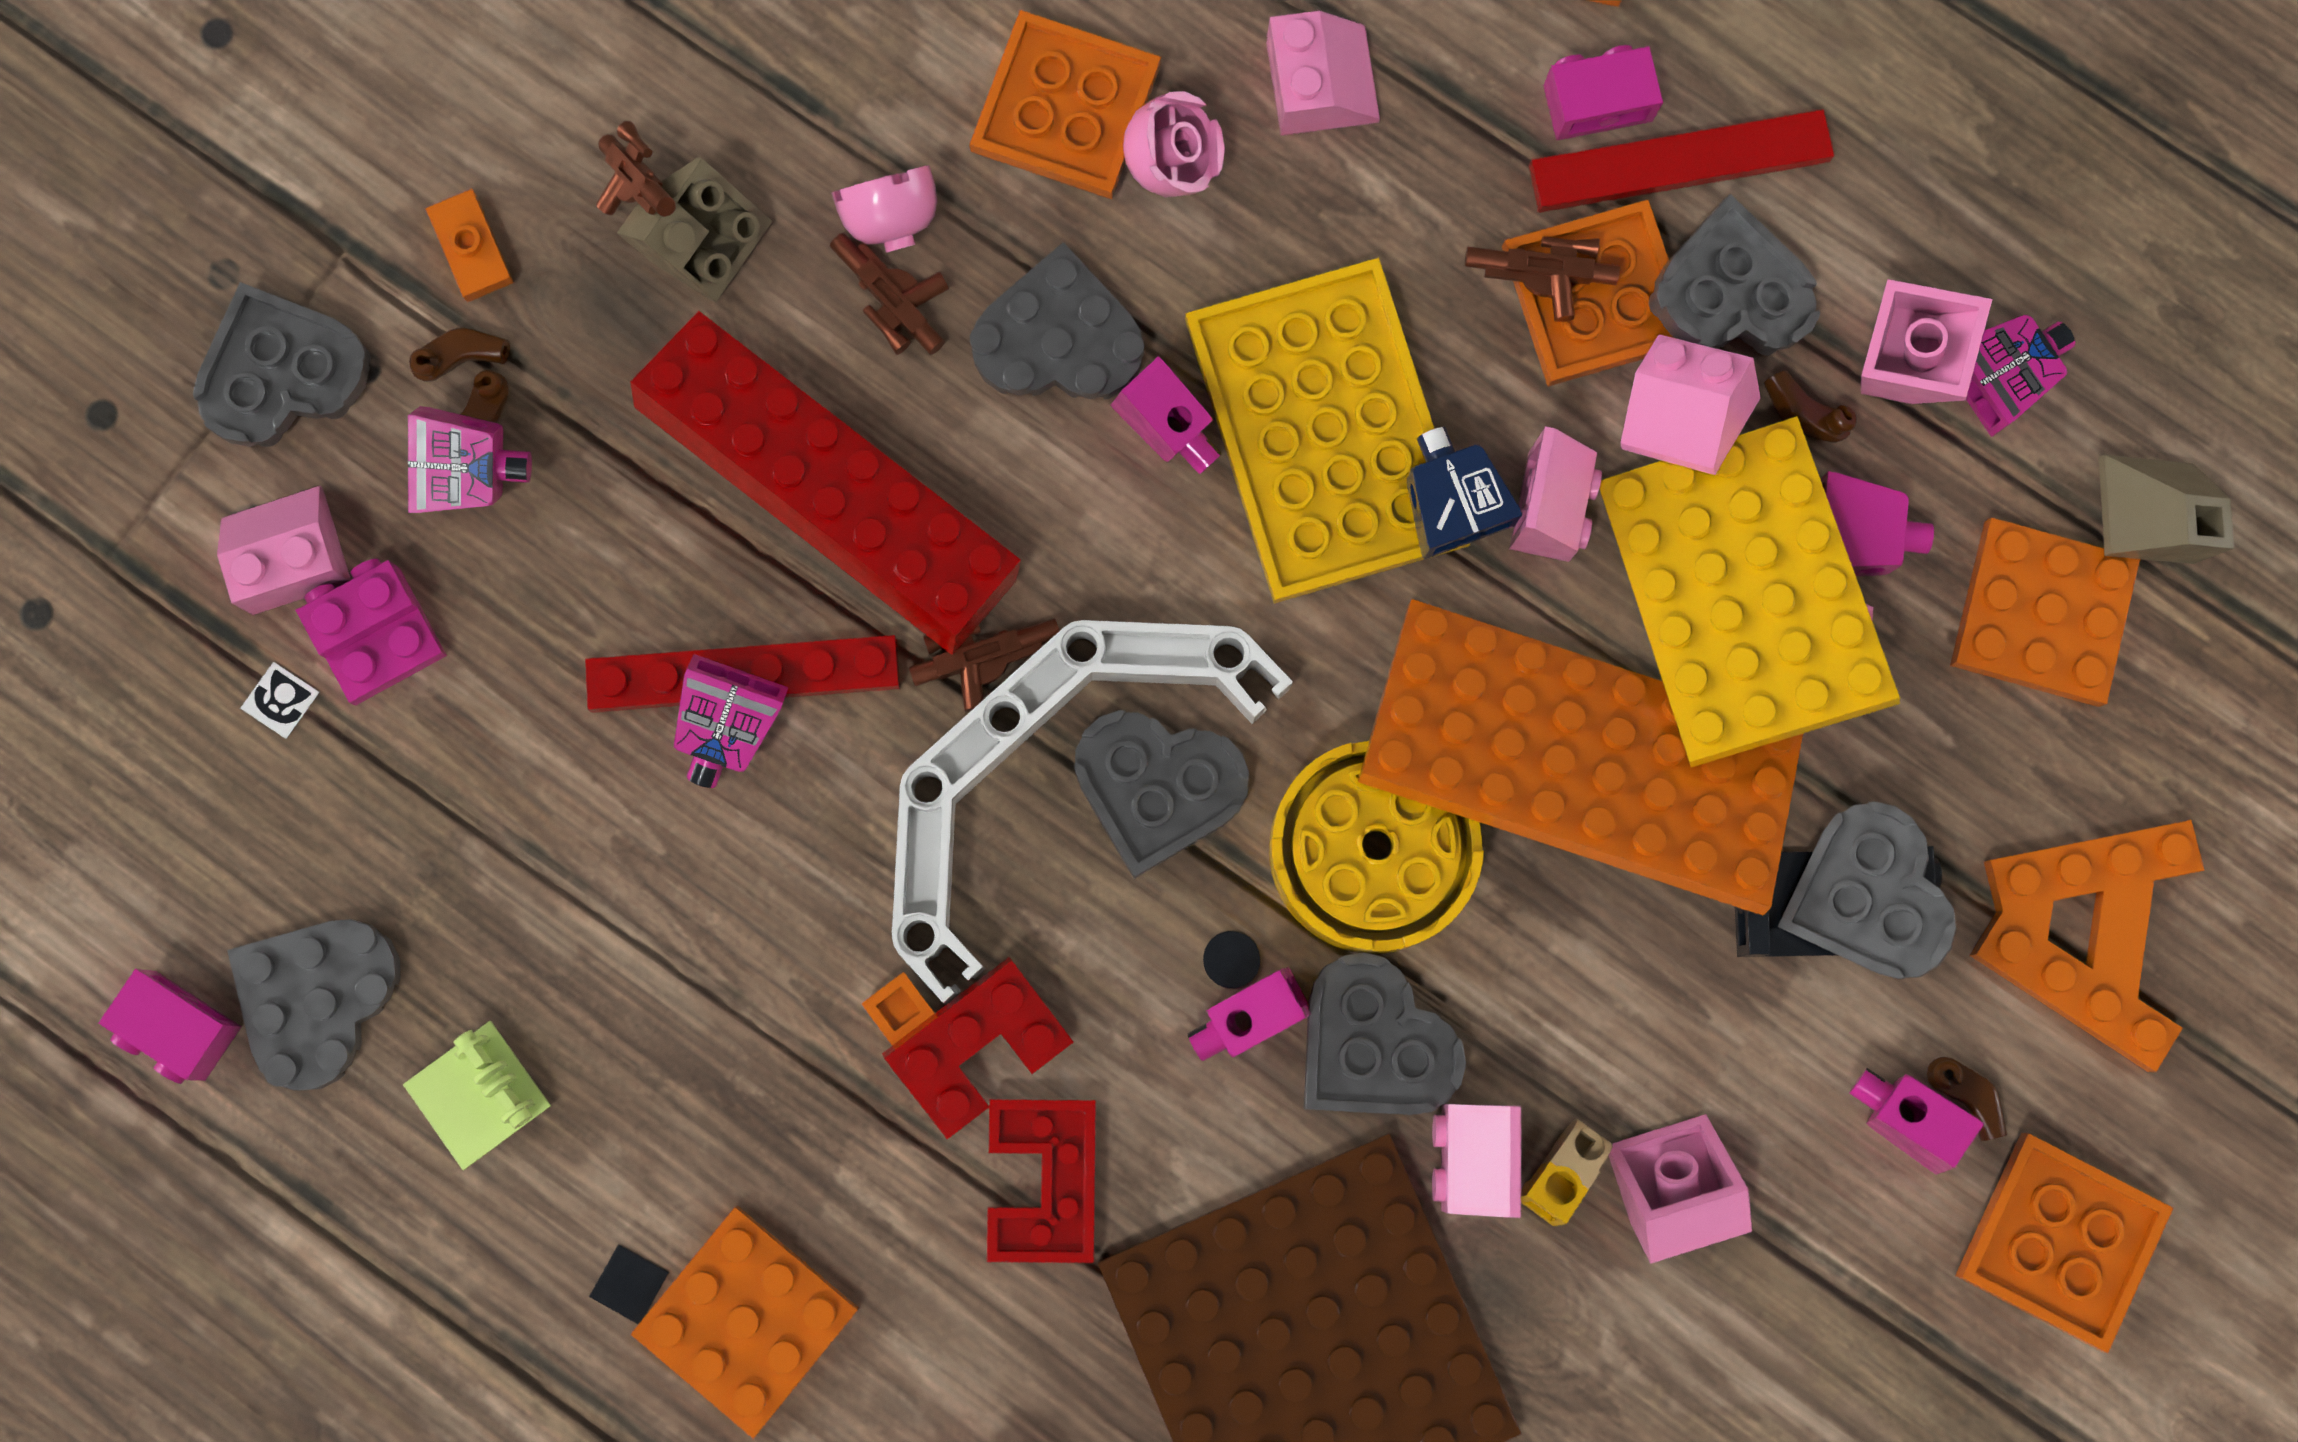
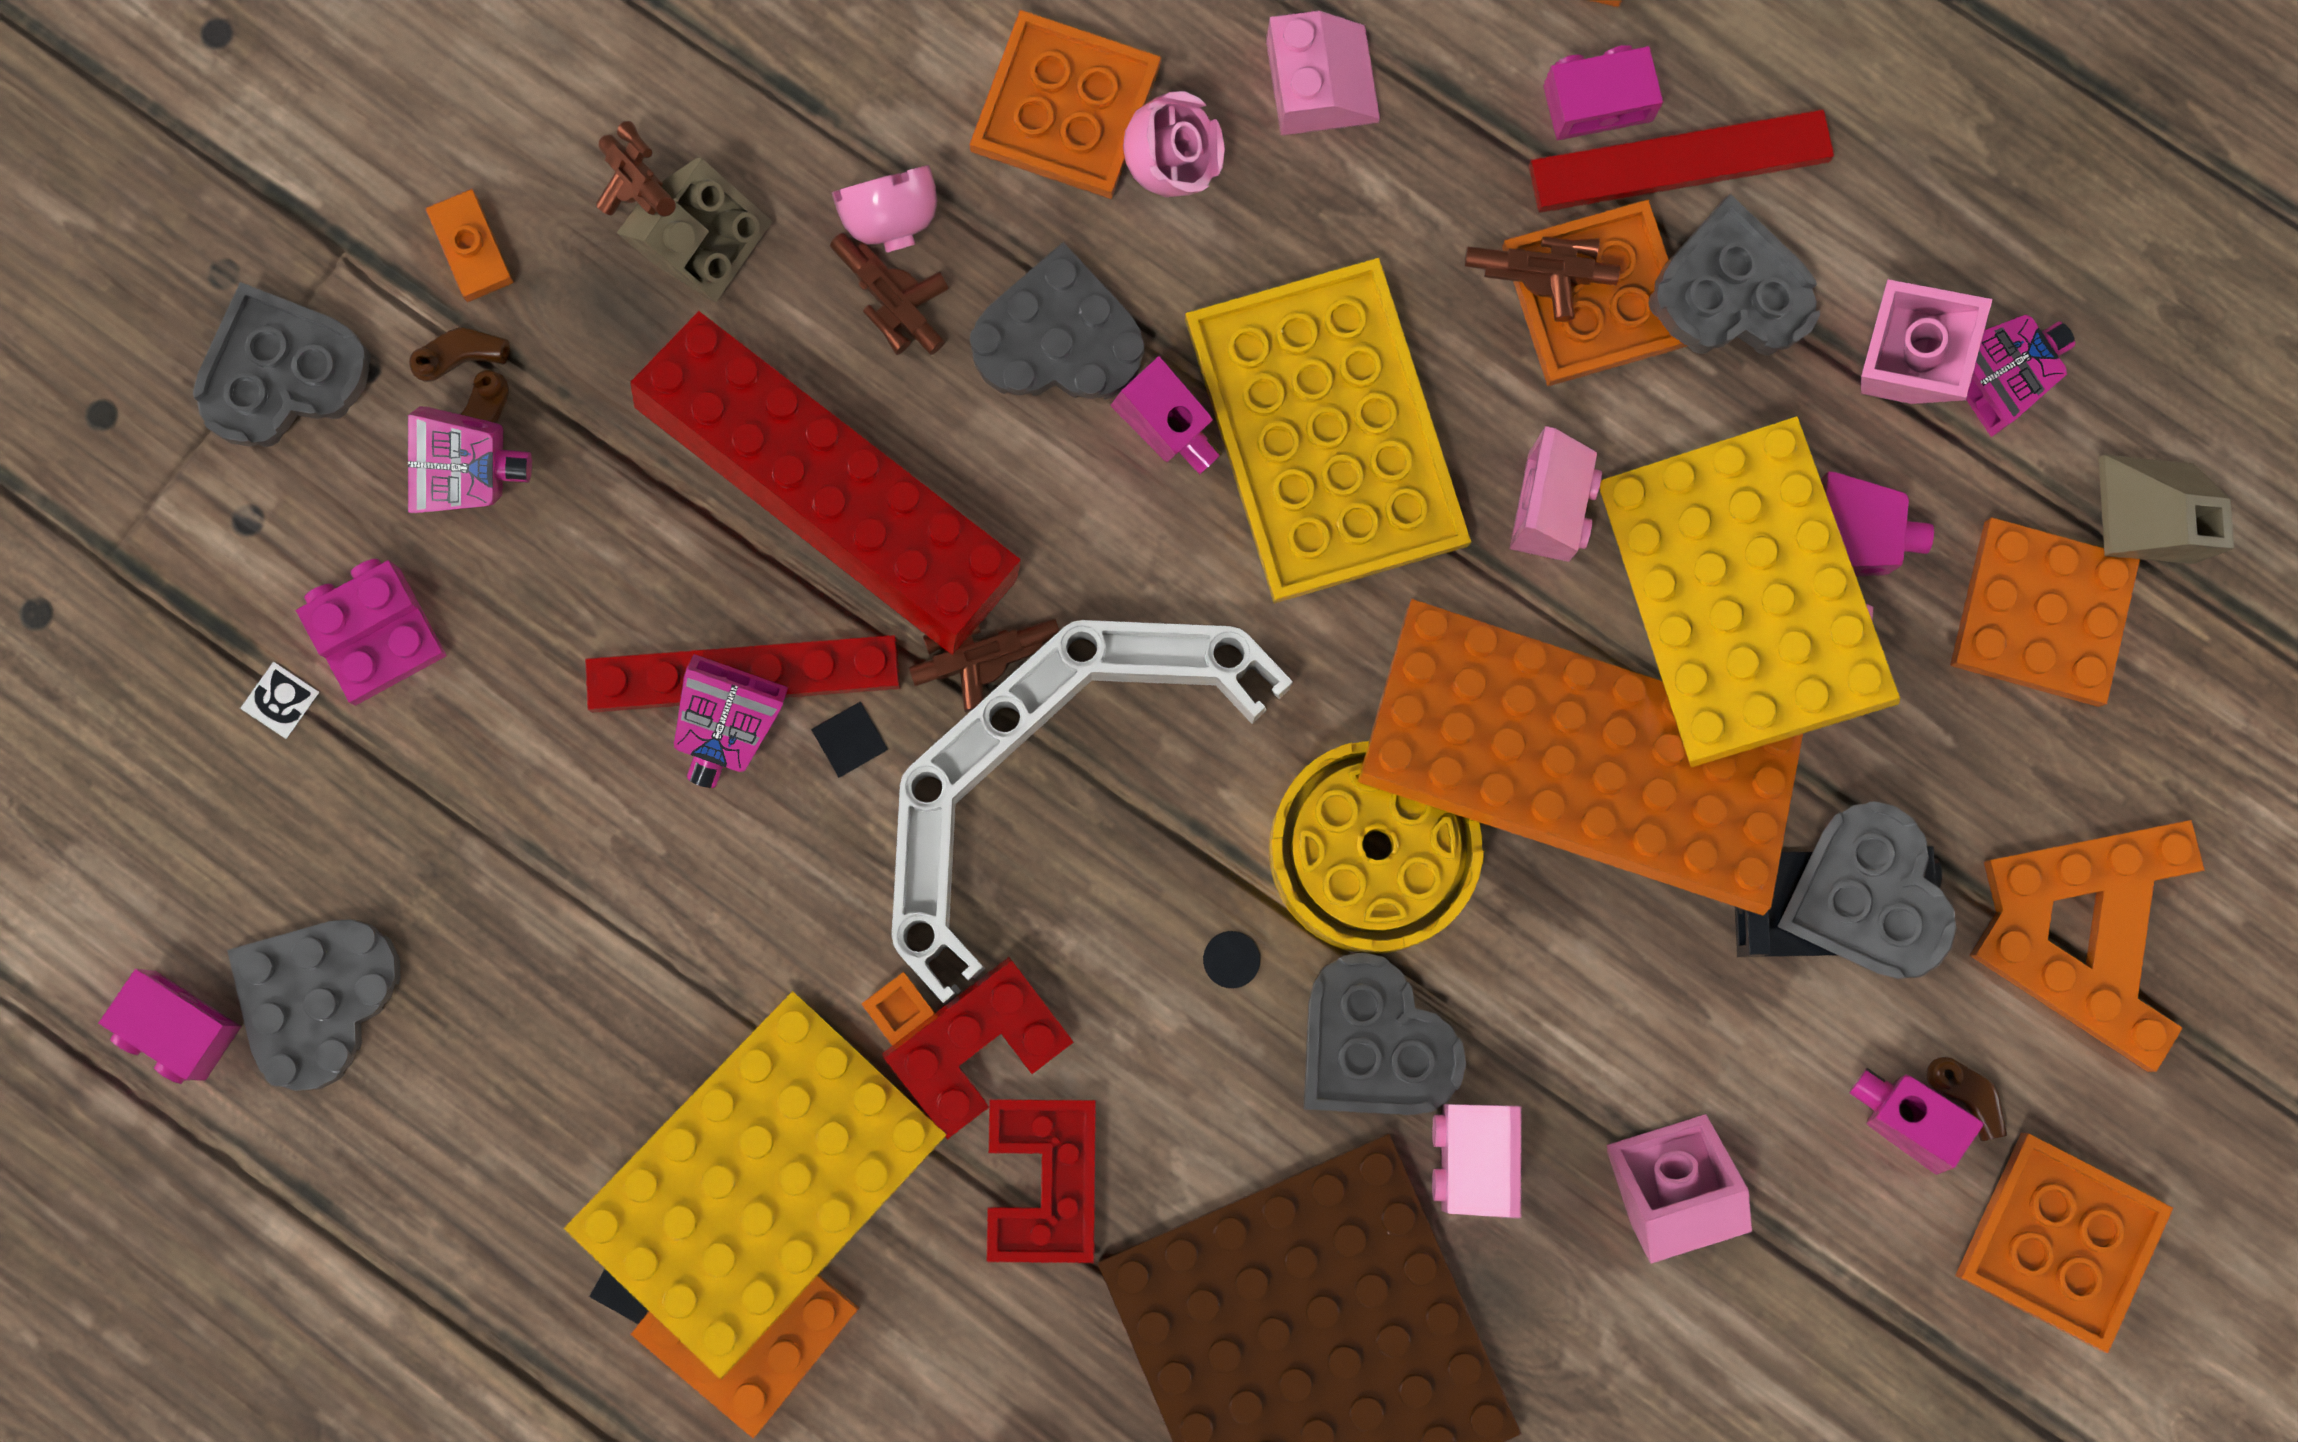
bright pink slope [217,486,351,615] -> none
yellowish green hinge [403,1021,551,1170] -> none
flat silver plate [1075,710,1249,879] -> none
dark pink torso [1188,966,1311,1061] -> none
dark blue torso [1407,427,1522,560] -> none
leg [1521,1118,1613,1226] -> none
bright pink slope [1620,334,1761,475] -> none
reddish brown arm [1763,370,1857,443] -> none
none -> yellow plate [563,991,946,1379]
none -> black sticker [811,701,888,778]

